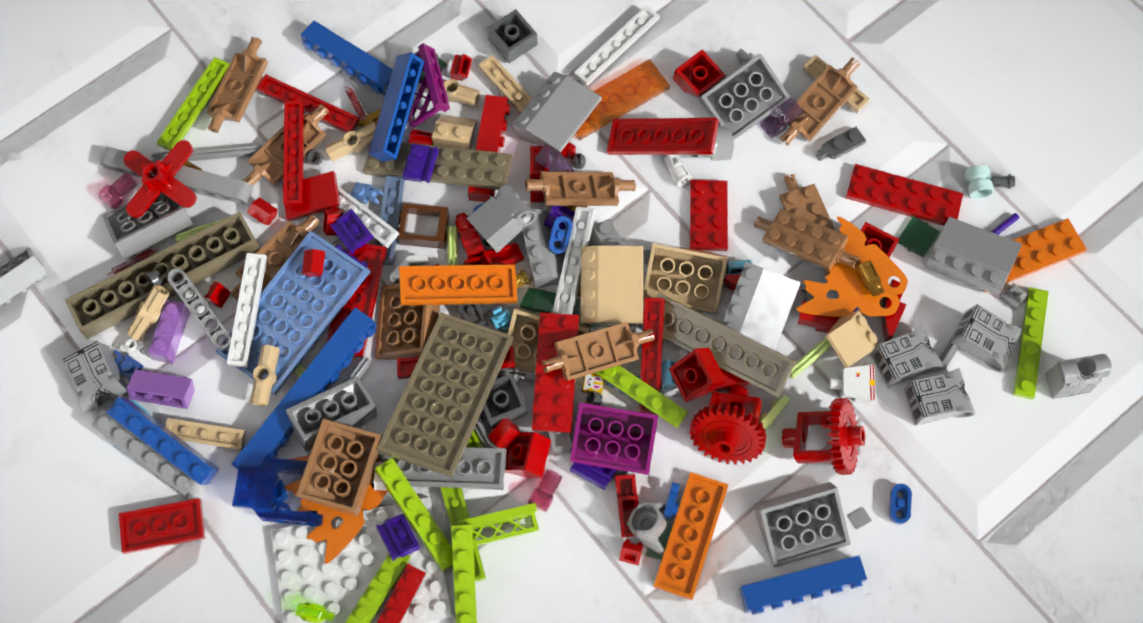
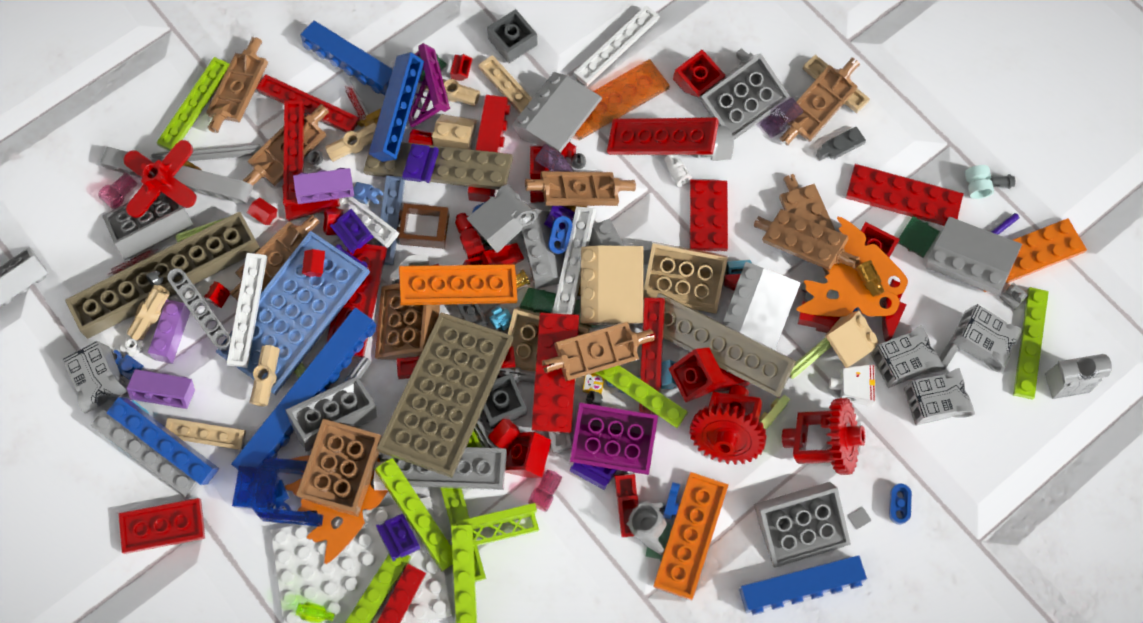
yellowish green axle [447,226,458,265] -> none
red tile [619,539,643,566] -> none
none -> medium lavender brick [293,168,354,204]

